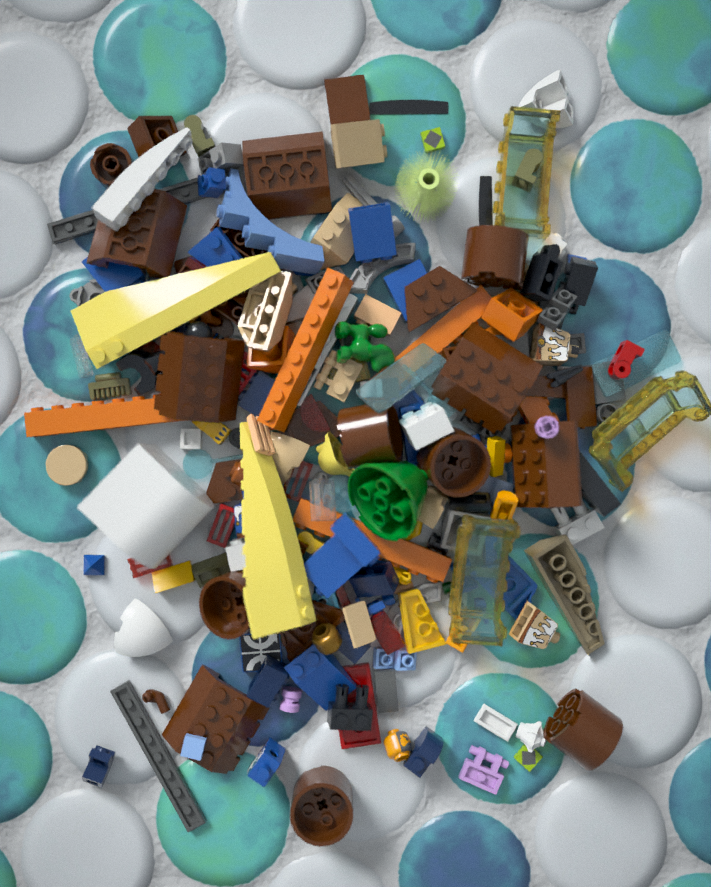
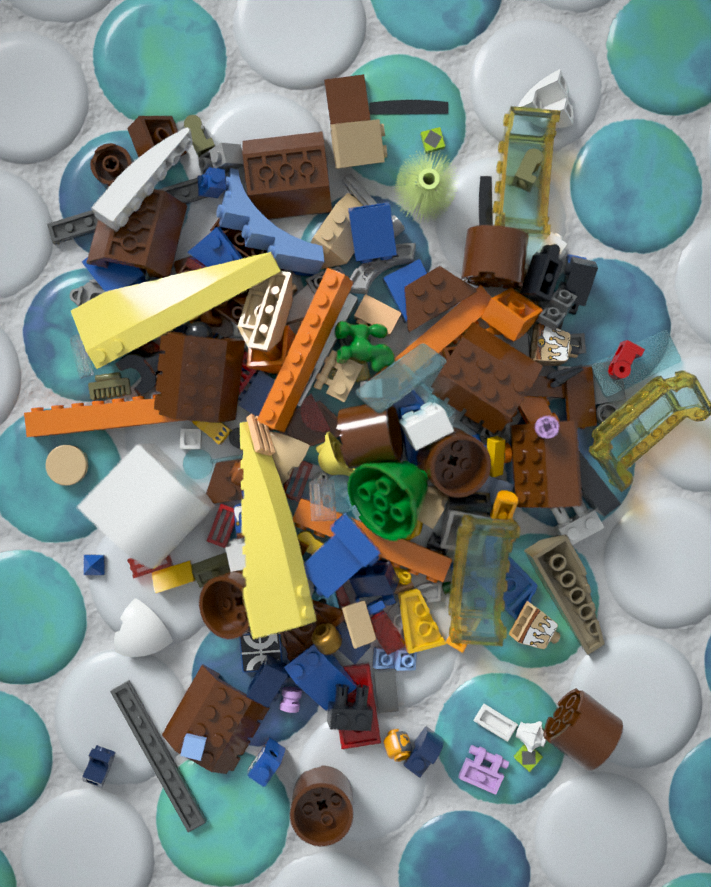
reddish brown arm [142,689,170,714] -> none

